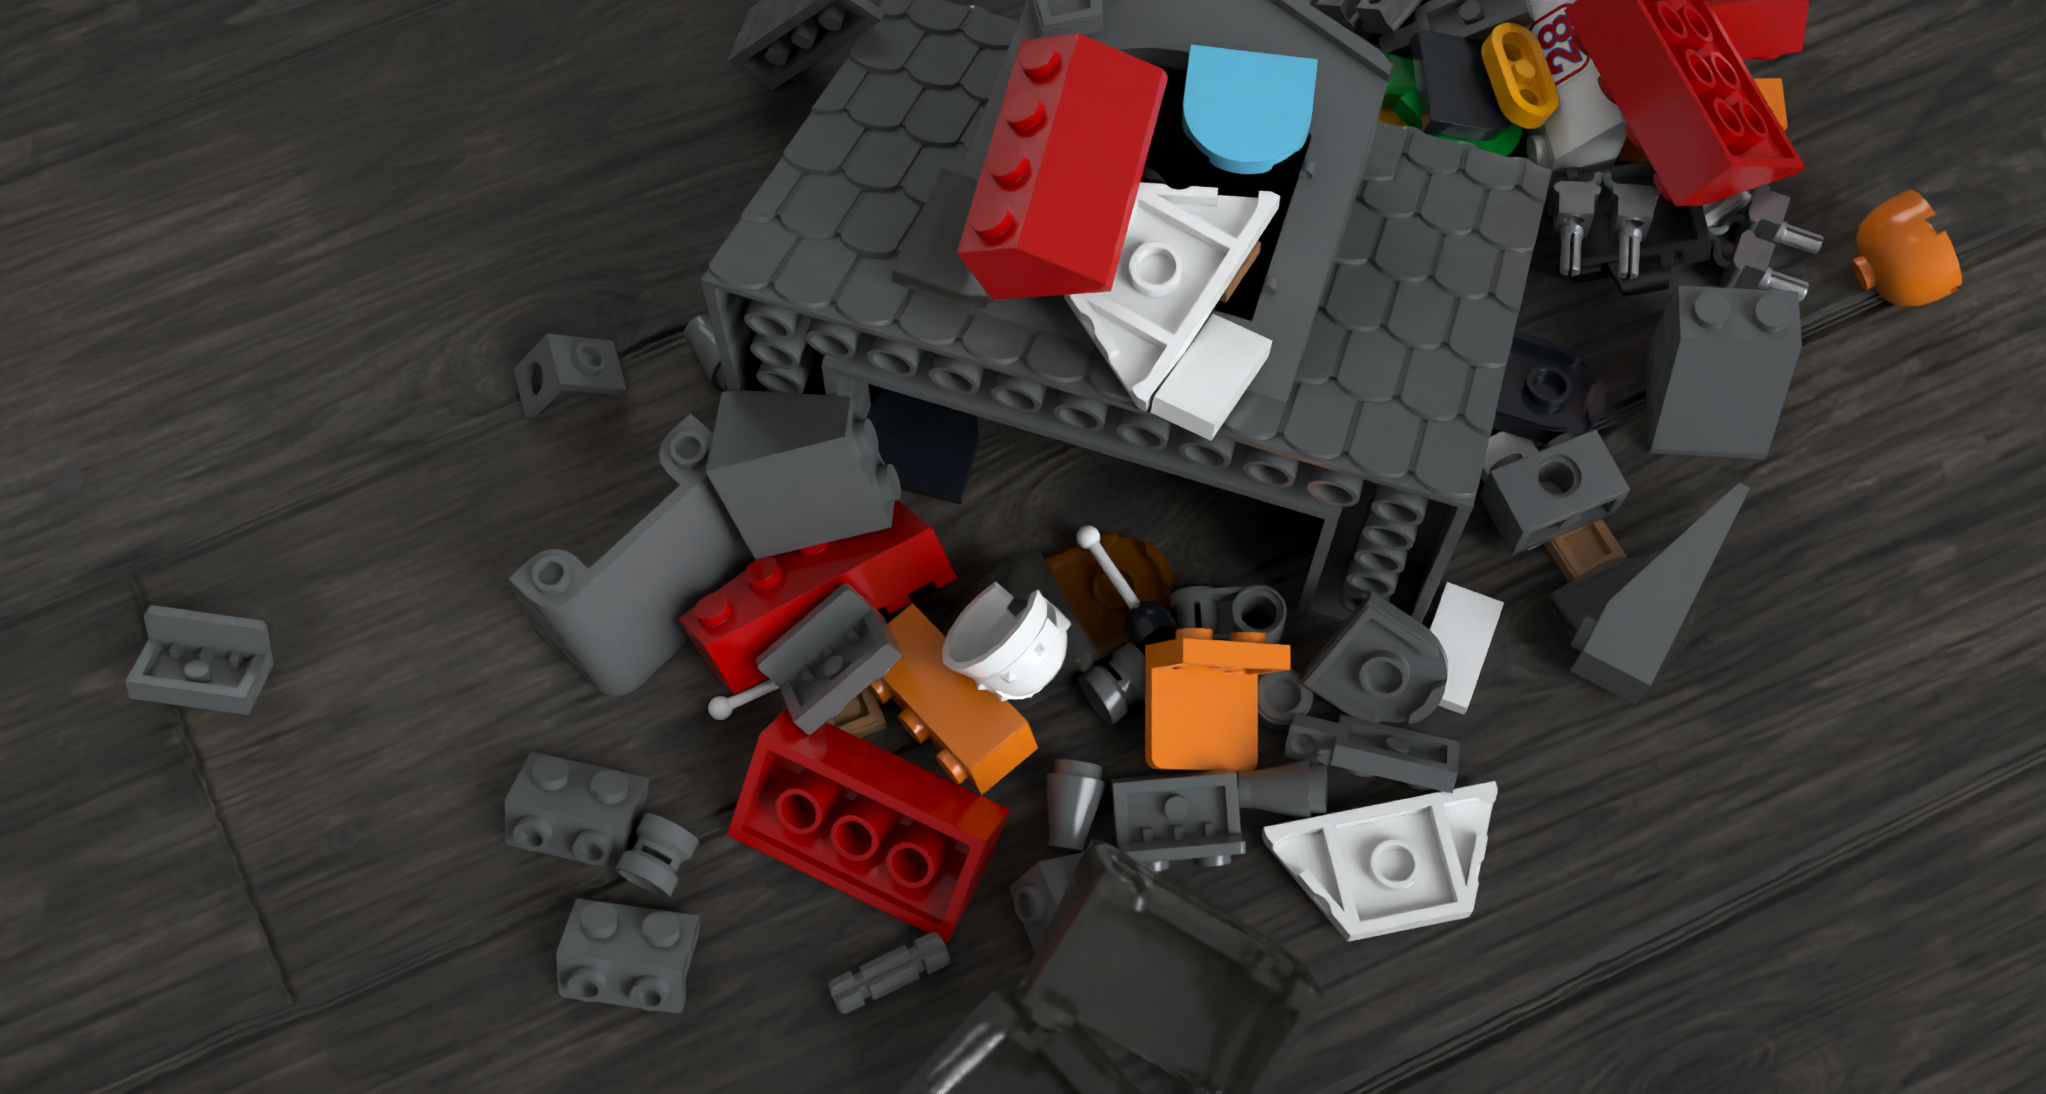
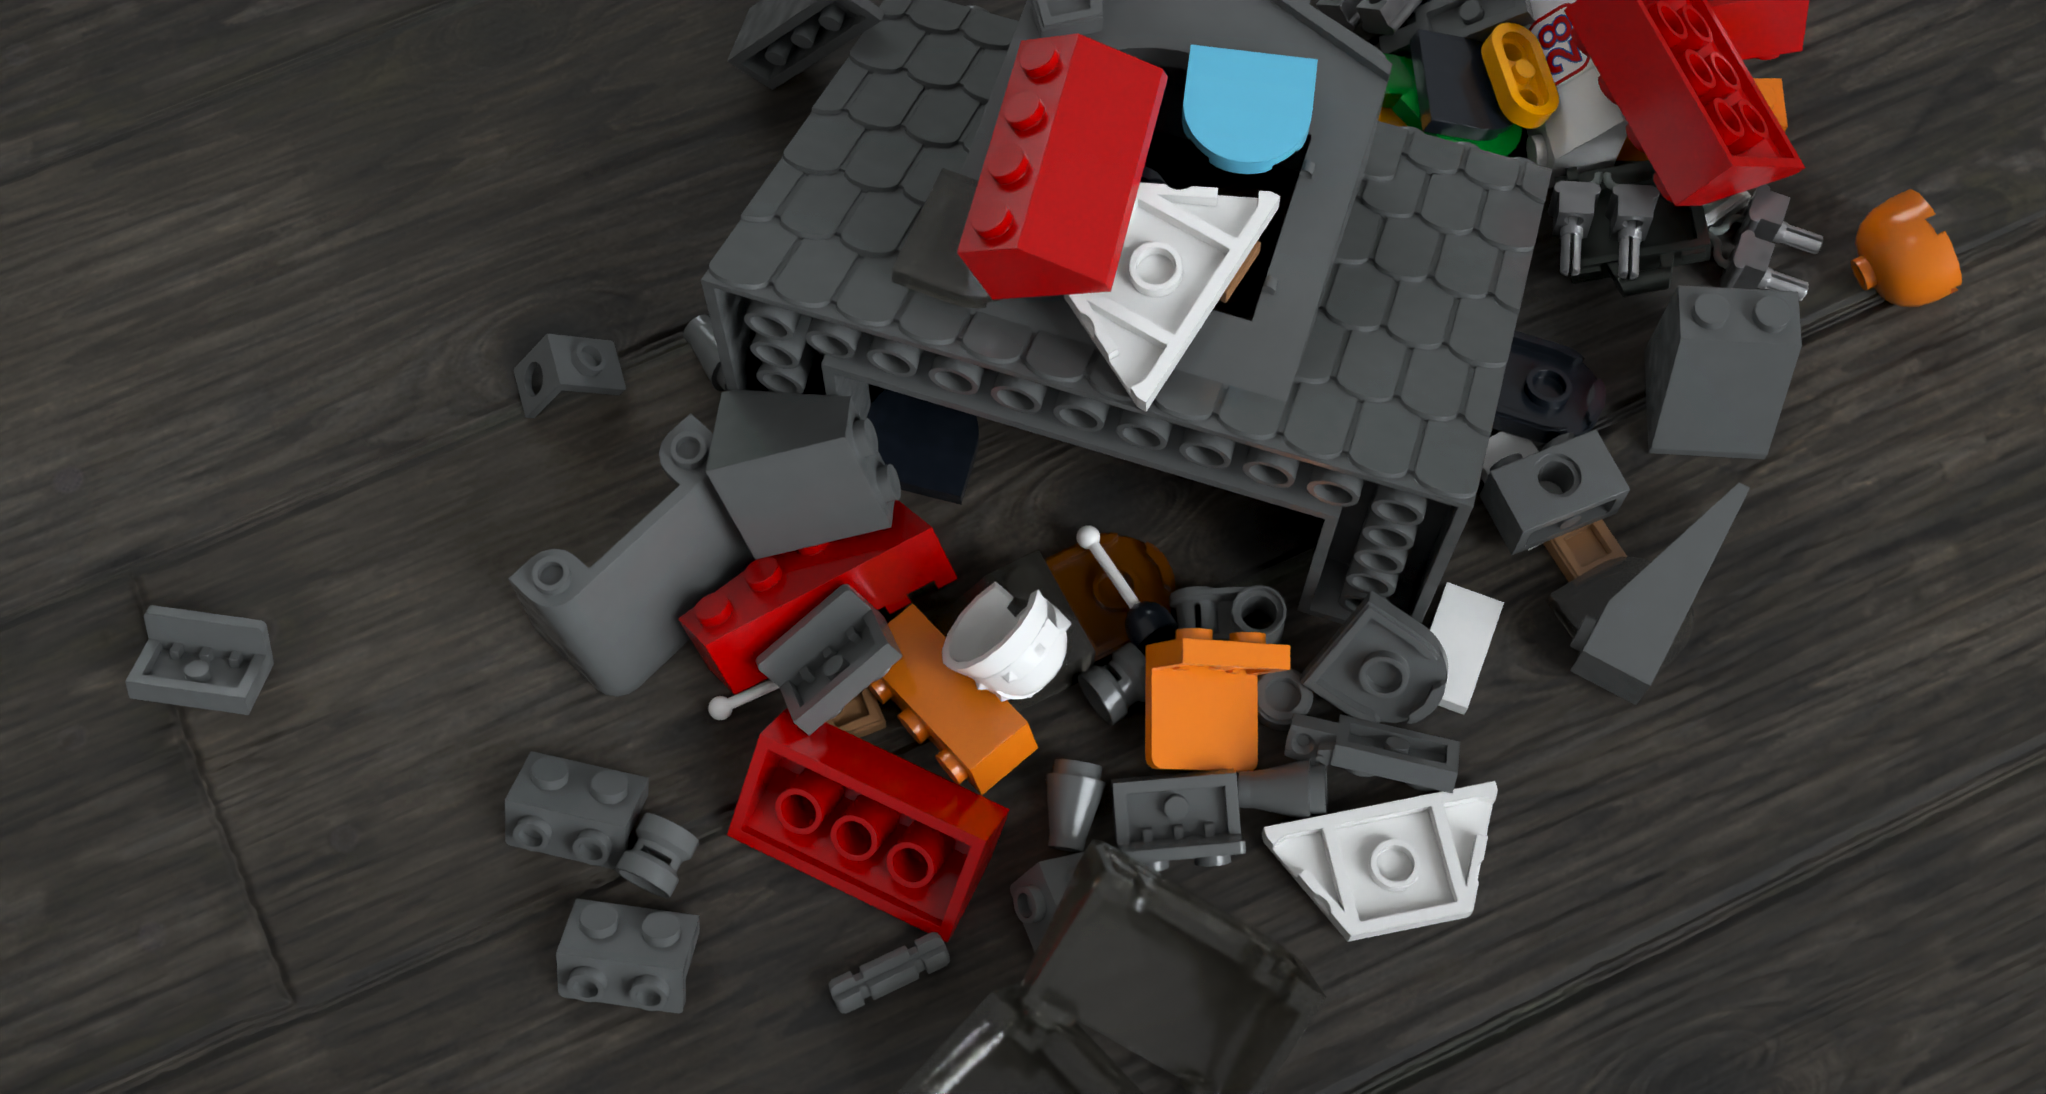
white tile [1150,314,1272,441] -> none

